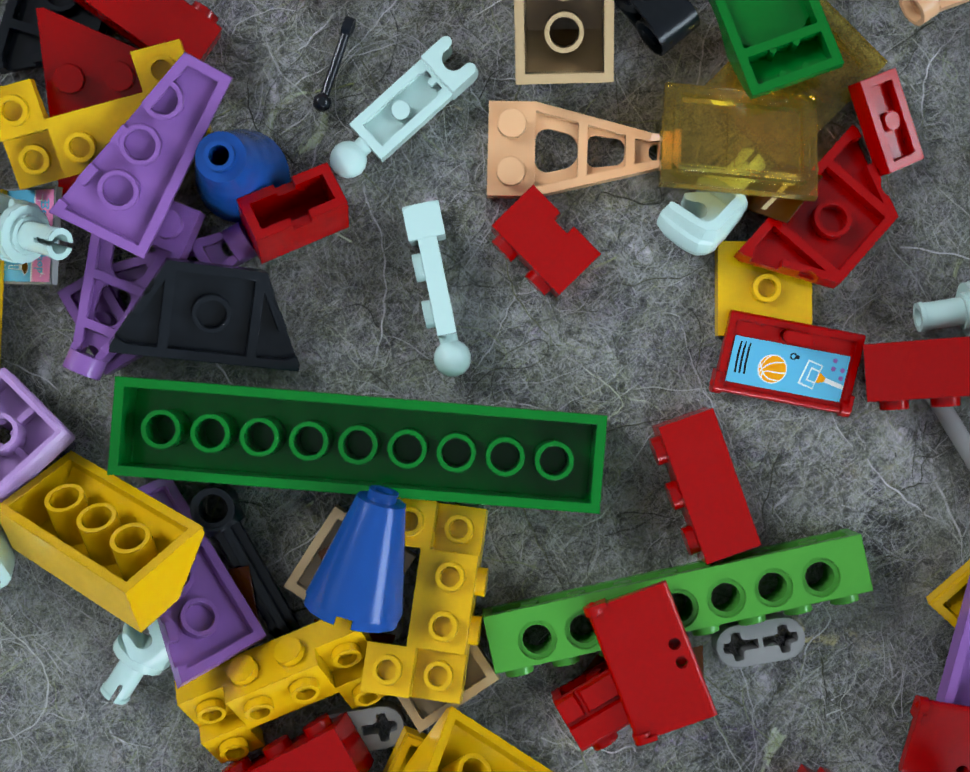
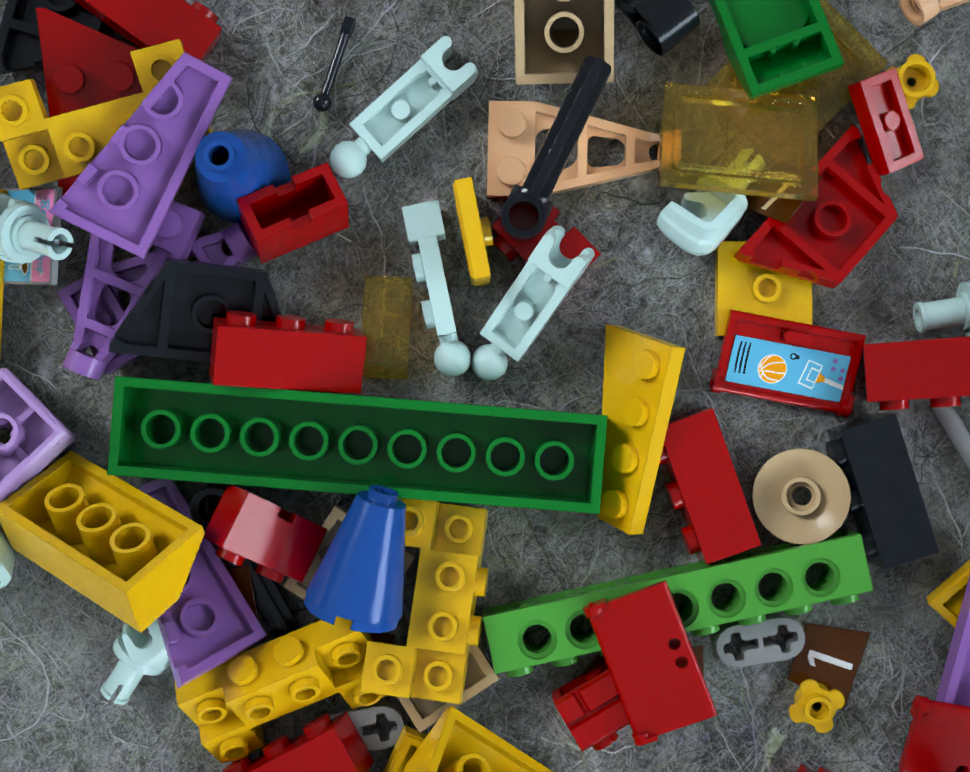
none -> red brick [203,484,327,584]
none -> red brick [209,311,367,394]
none -> clear yellow slope [362,275,413,380]
none -> yellow plate [452,177,493,287]
none -> light aqua plate [471,225,595,381]
none -> black axle [501,56,611,241]
none -> yellow wing [597,324,686,535]
none -> tan dish [752,448,851,544]
none -> reddish brown sticker [787,623,870,711]
none -> yellow plate [788,679,845,733]
none -> black brick [826,413,939,570]
none -> yellow plate [886,54,939,110]

